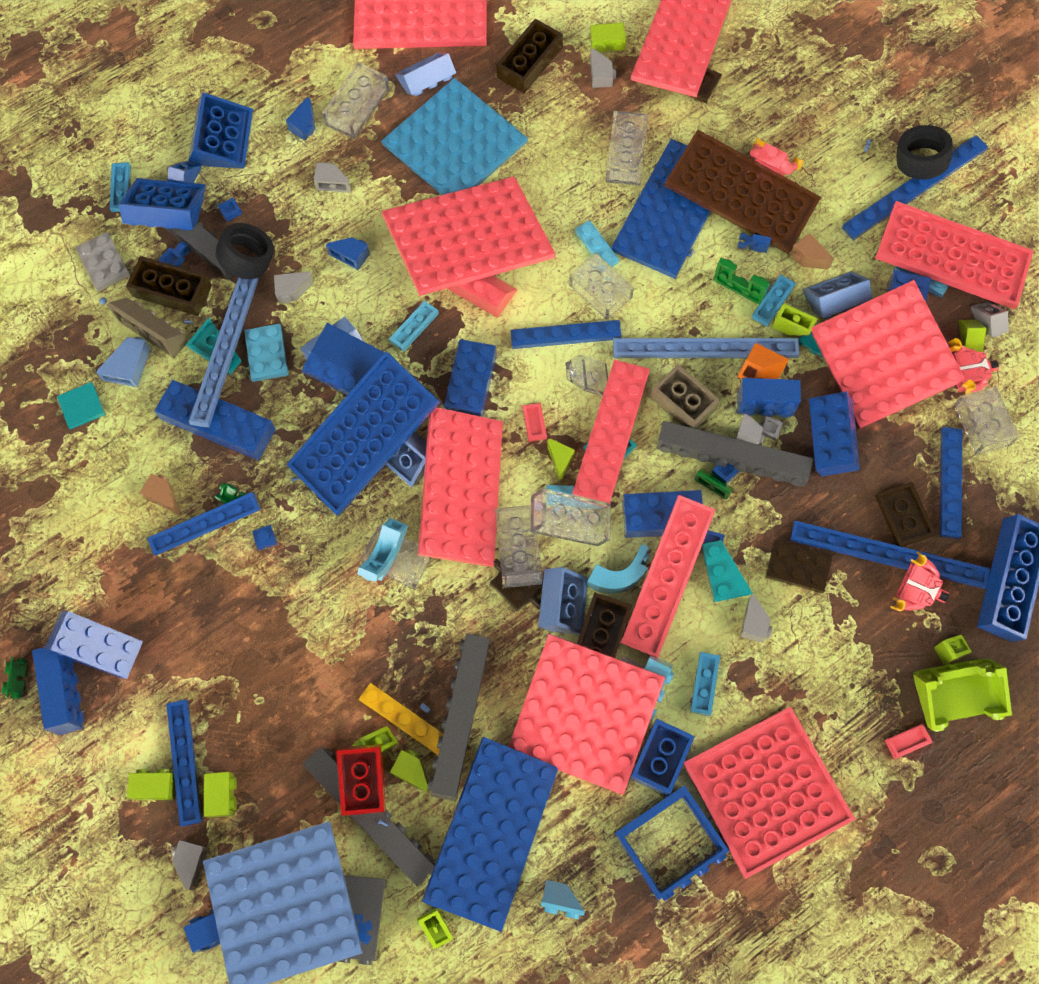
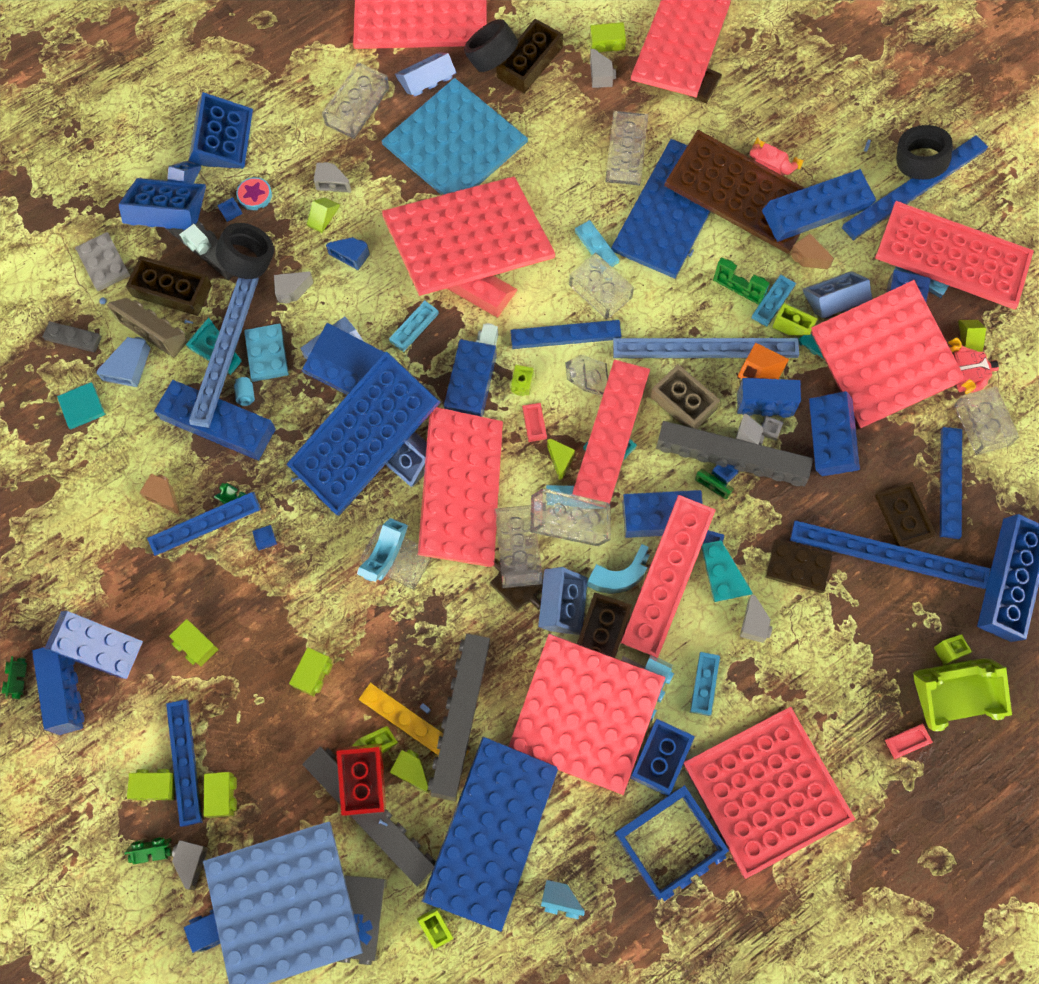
dark azure plate [110,162,131,212] -> none
blue plate [158,241,190,267] -> none
blue slope [286,97,315,141] -> none
blue plate [737,233,771,253] -> none
coral torso [891,551,949,611] -> none
light grey slope [971,301,1009,337] -> none
none -> dark grey plate [42,321,102,353]
none -> green hinge [124,837,172,865]
none -> lime brick [169,619,219,667]
none -> light aqua brick [179,224,212,255]
none -> medium azure brick [234,377,255,406]
none -> tile [236,177,272,211]
none -> lime brick [289,647,333,697]
none -> lime slope [307,197,340,233]
none -> black tyre [464,19,518,72]
none -> light aqua brick [476,323,498,345]
none -> lime brick [511,365,534,396]
none -> blue brick [762,169,876,242]

